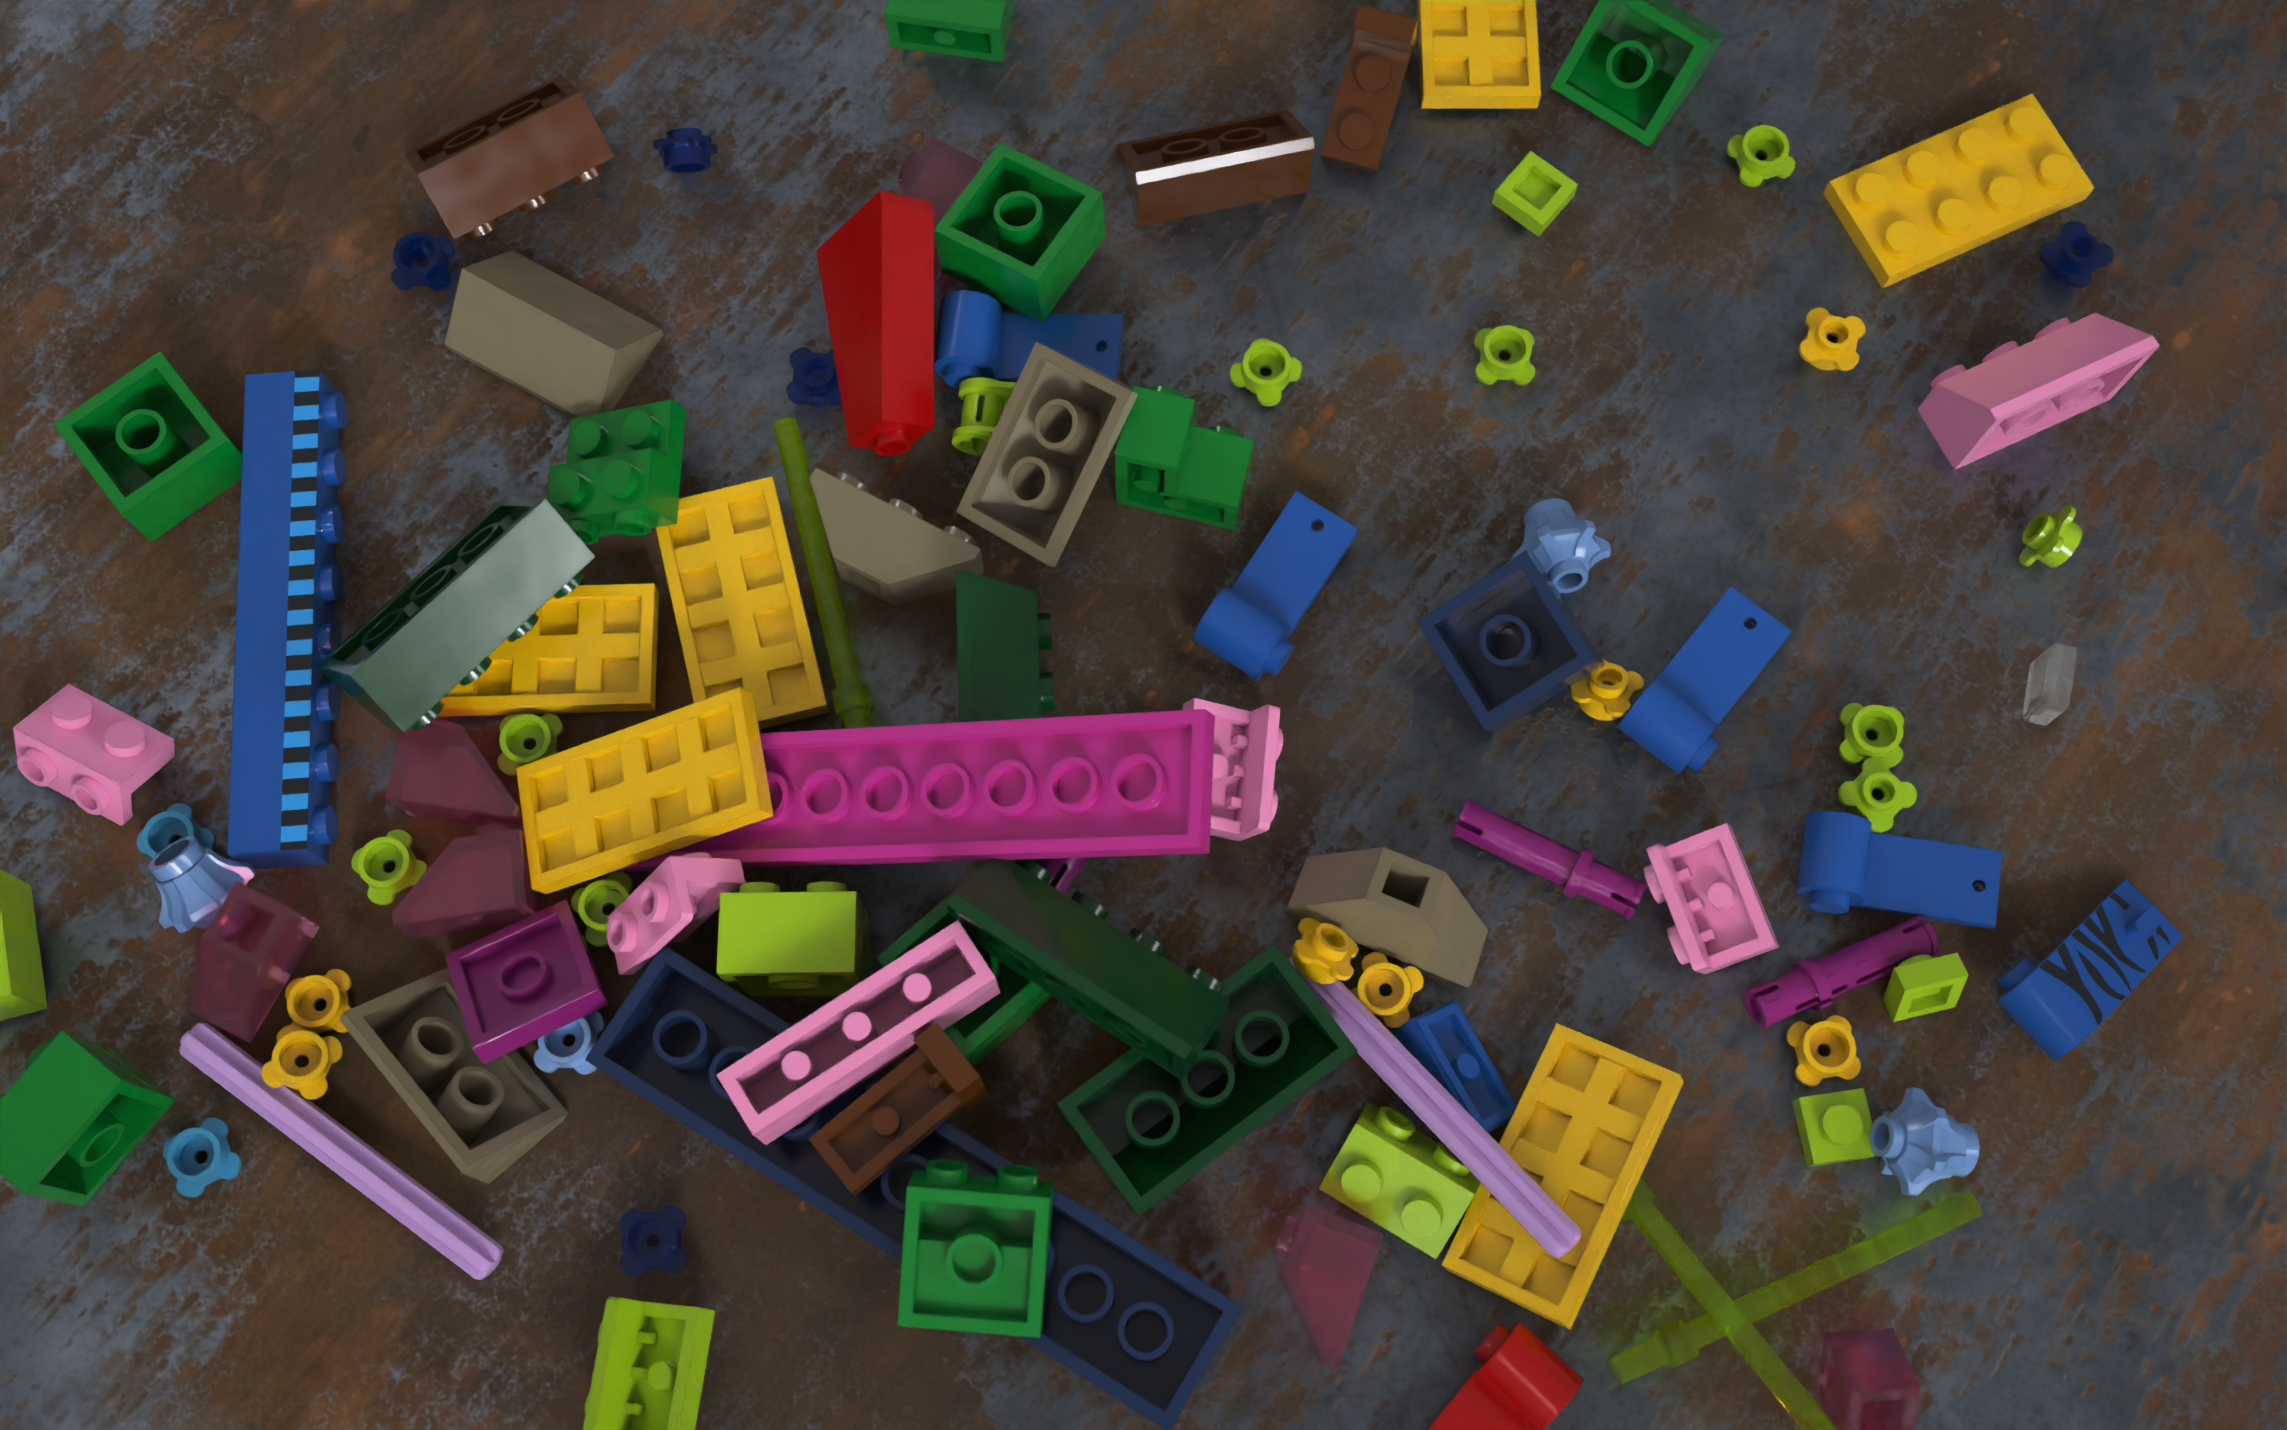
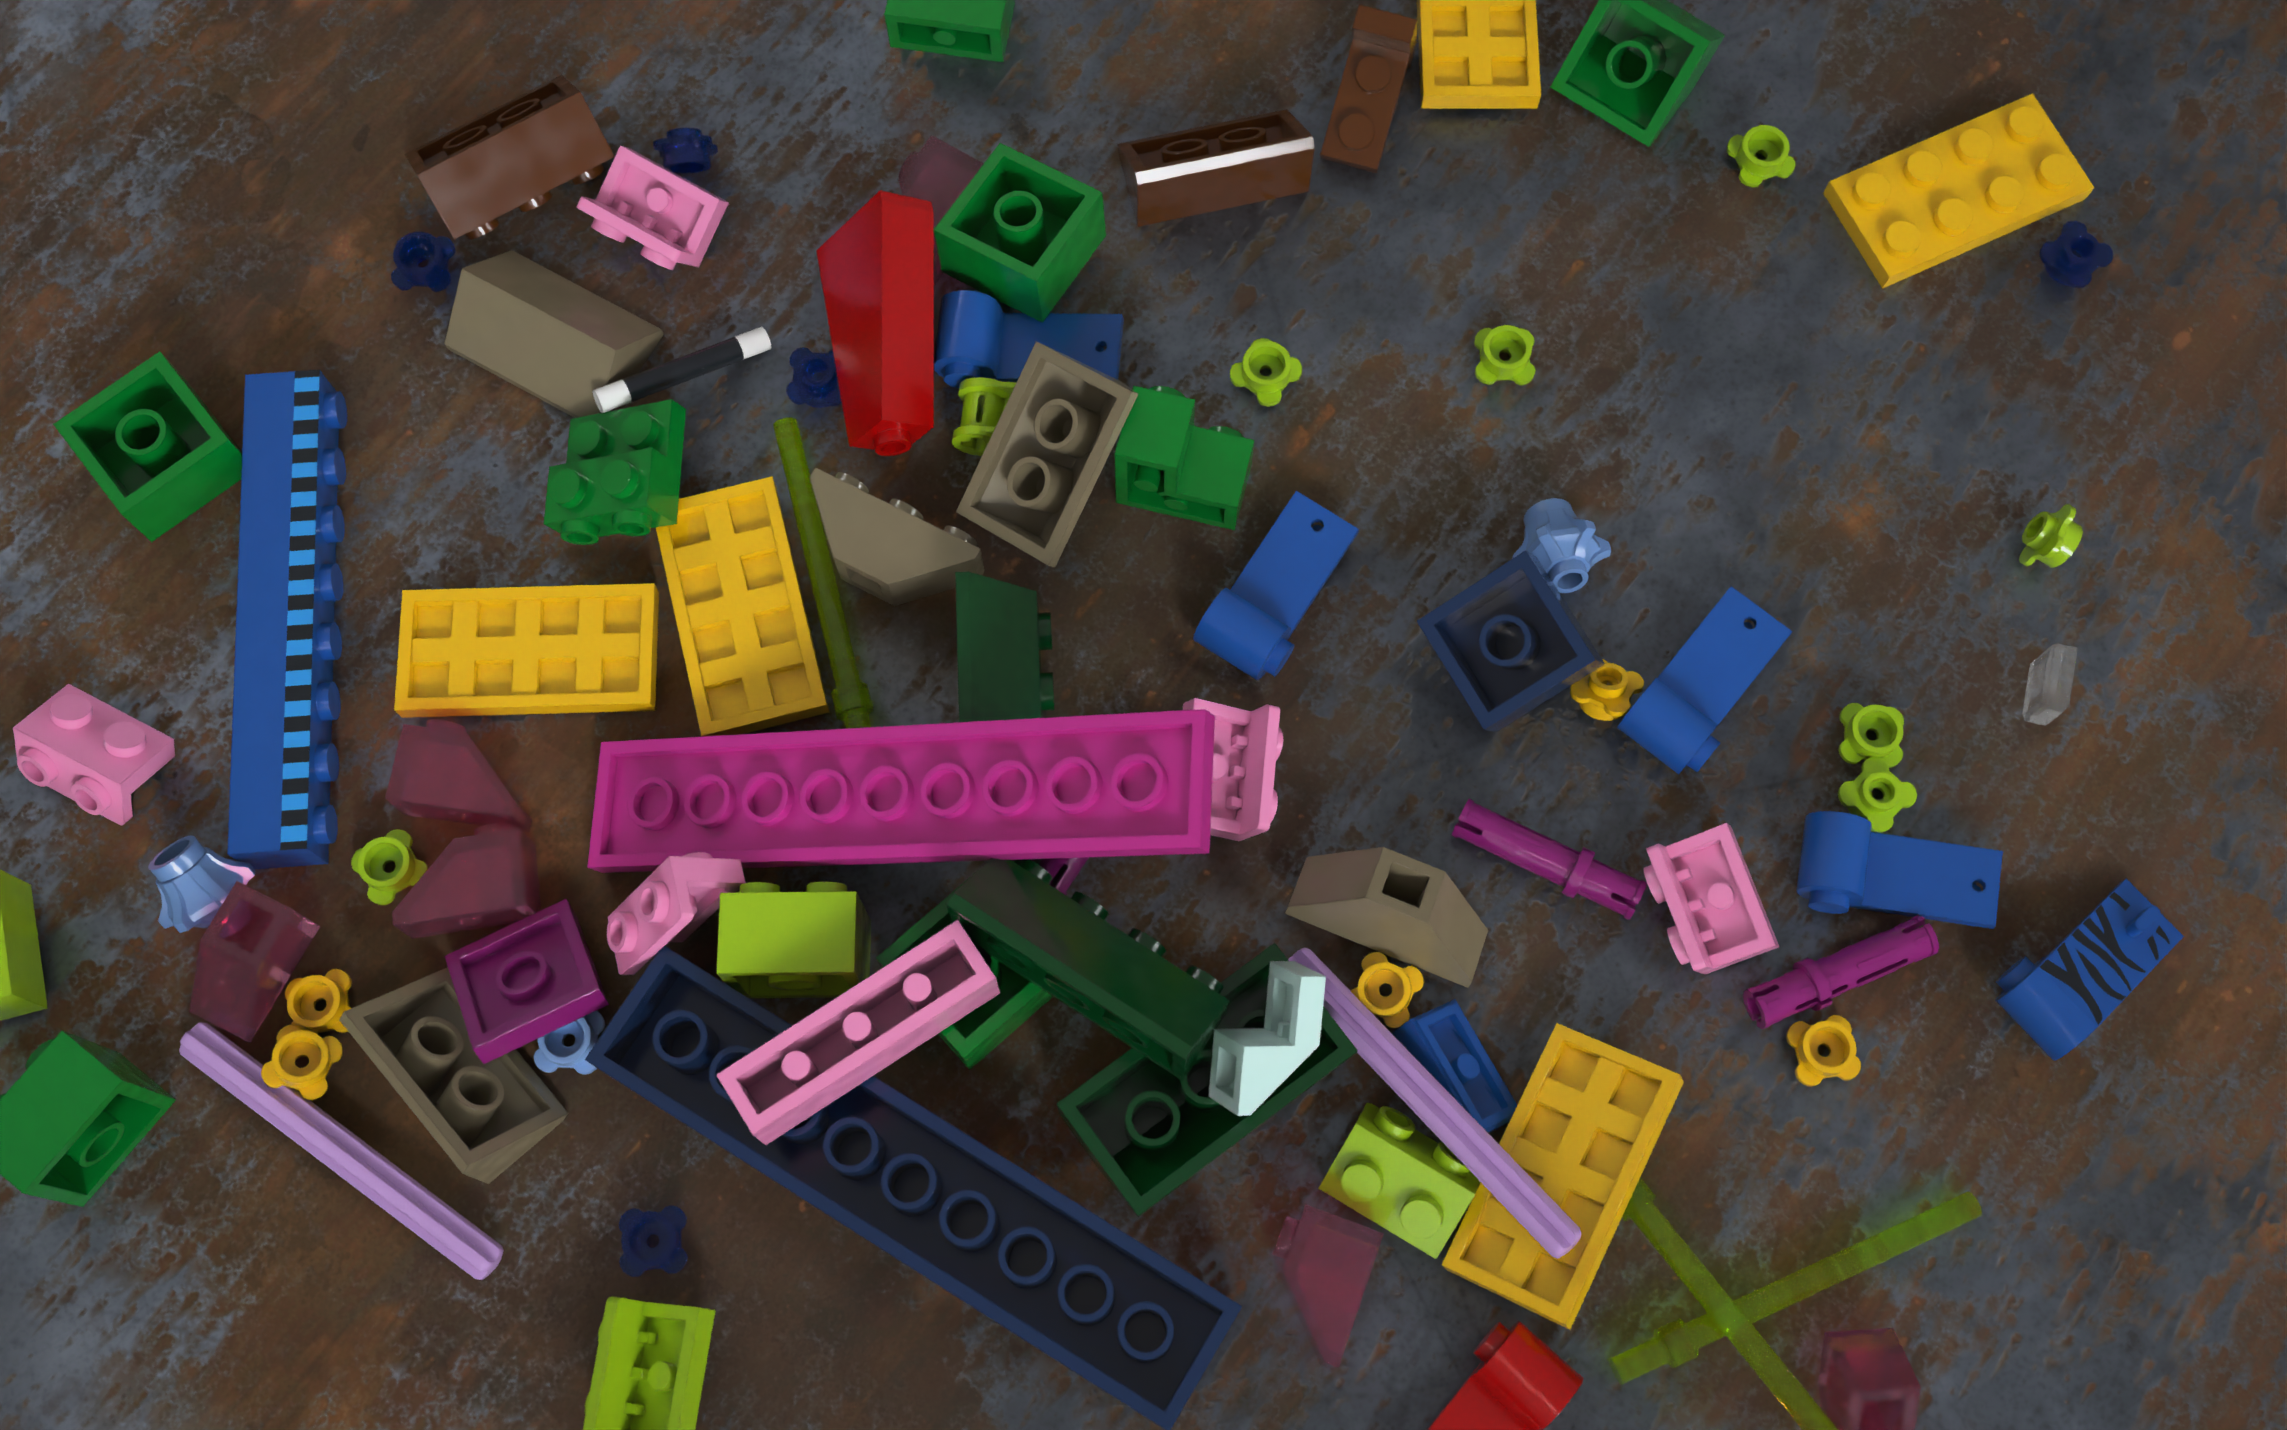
dark azure plate [136,803,216,858] -> none
dark azure plate [163,1118,242,1198] -> none
slope [316,497,595,733] -> none
lime plate [497,713,564,776] -> none
yellow plate [516,687,774,894] -> none
lime plate [571,872,633,948] -> none
reddish brown bracket [809,1022,989,1196] -> none
green plate [898,1159,1054,1338] -> none
yellow plate [1292,918,1359,984] -> none
lime plate [1492,151,1578,237] -> none
lime plate [1792,1088,1876,1167] -> none
yellow plate [1798,307,1866,371] -> none
medium blue rock [1869,1087,1980,1196] -> none
lime plate [1883,952,1969,1022] -> none
bright pink slope [1917,313,2160,470] -> none
none -> bright pink bracket [576,146,729,270]
none -> black bar [592,327,771,413]
none -> light aqua slope [1208,961,1326,1116]

